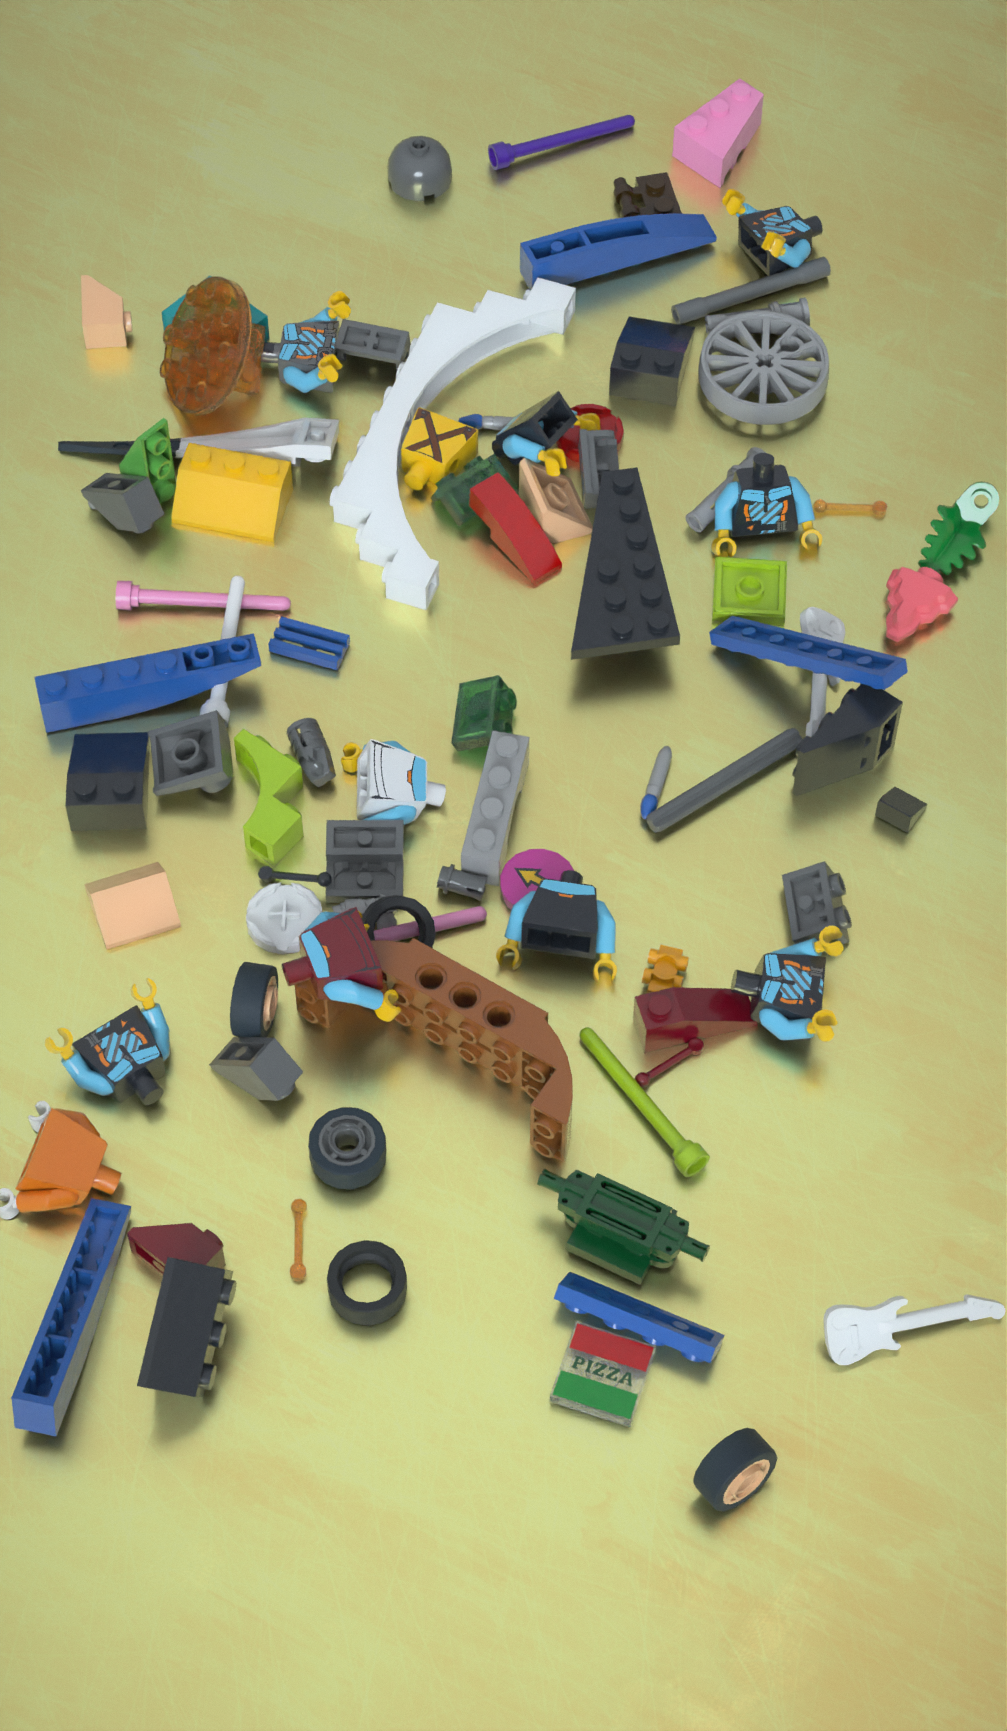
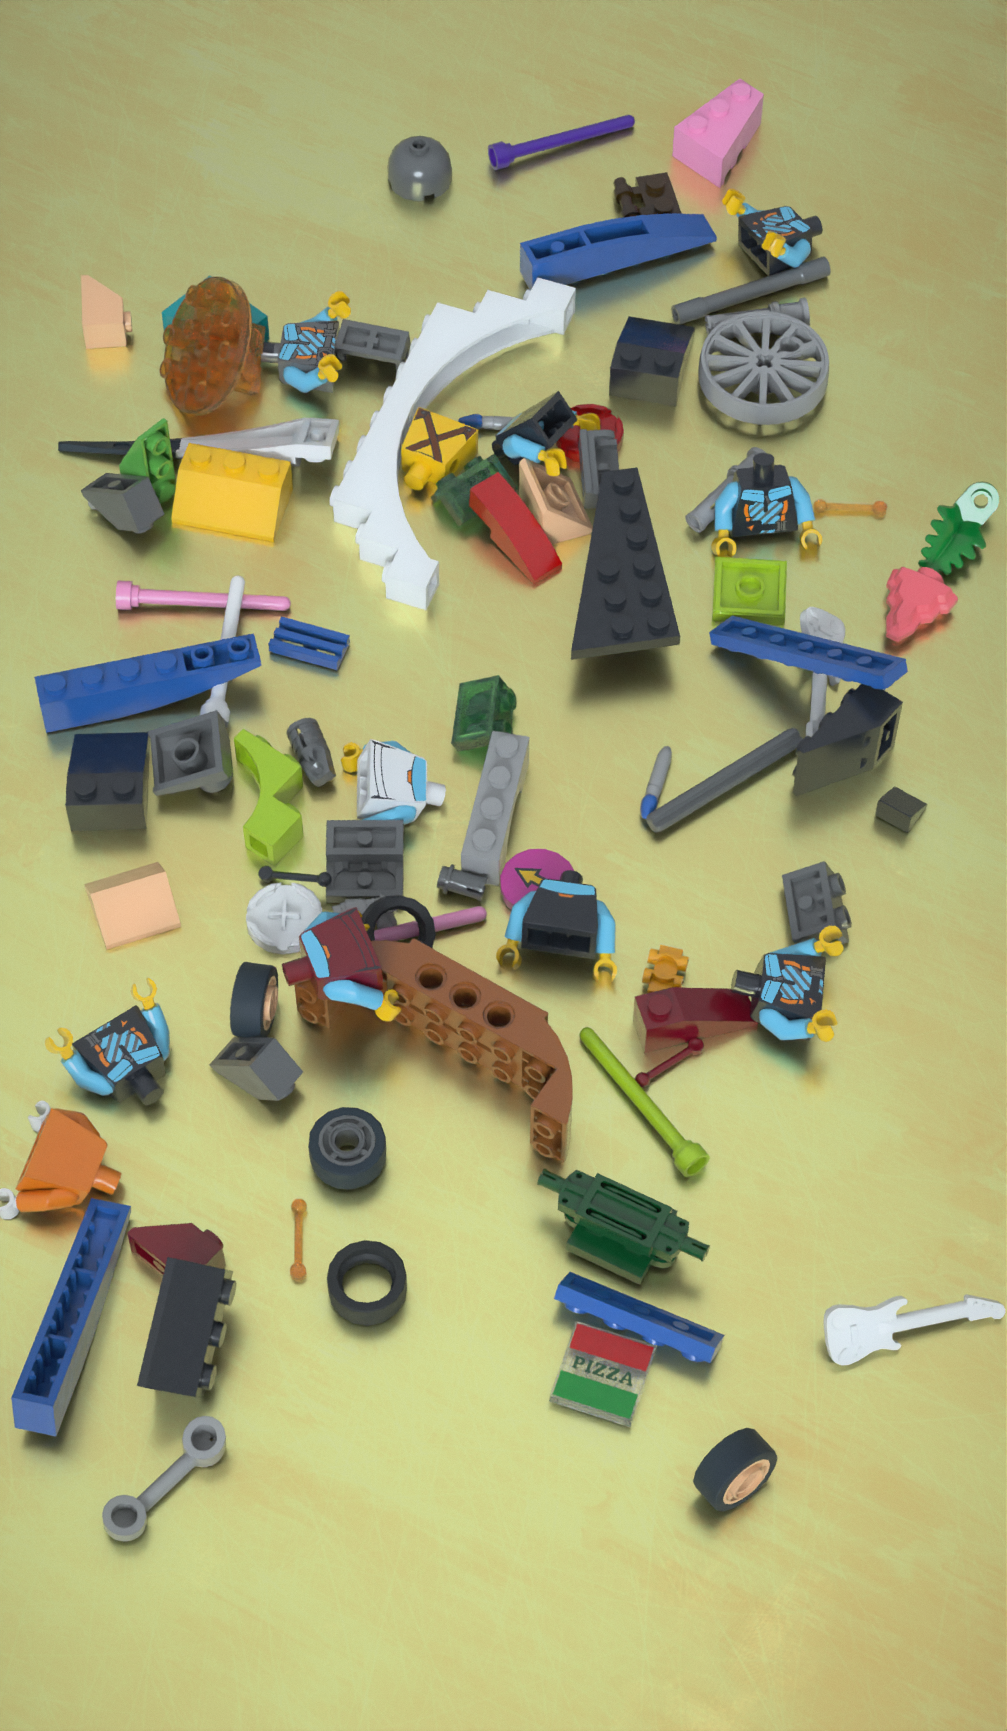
none -> light grey piece [102,1416,226,1542]

